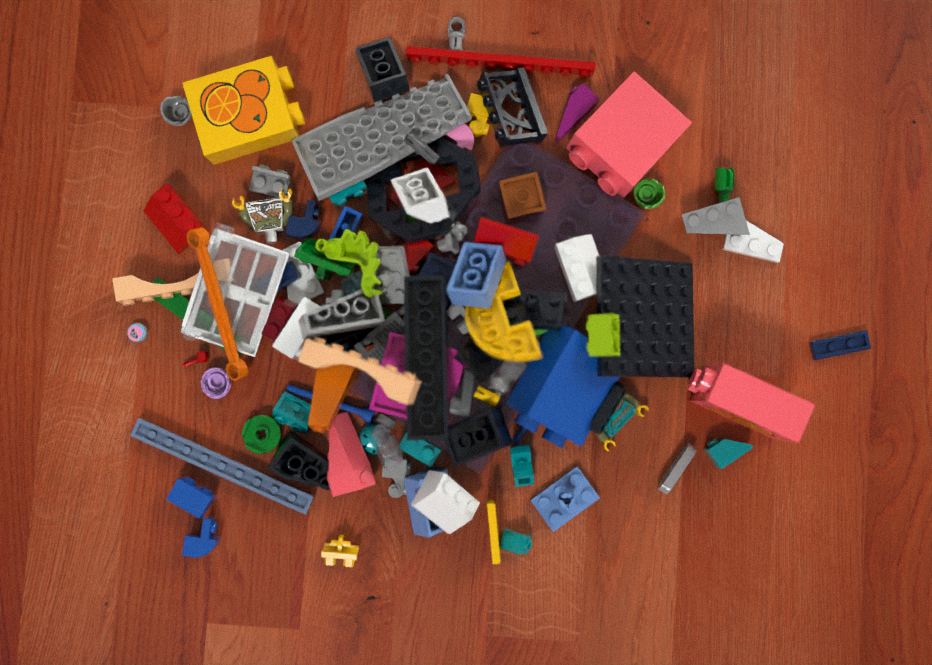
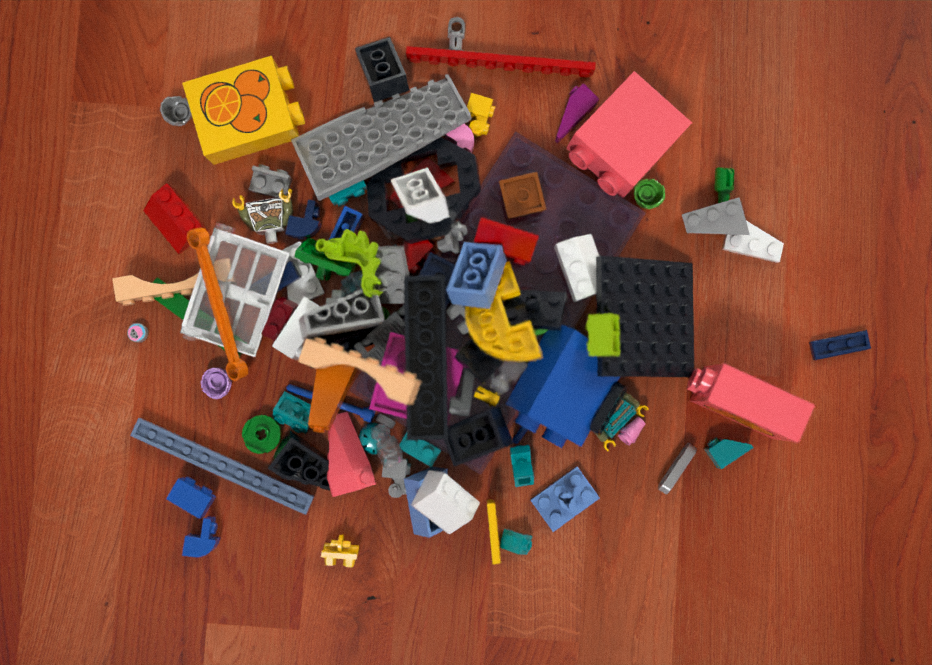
red hand [182,351,209,368] -> none
dark grey axle [403,131,439,164] -> none
black fence [477,68,548,148] -> none
none -> bright pink cone [618,417,646,446]

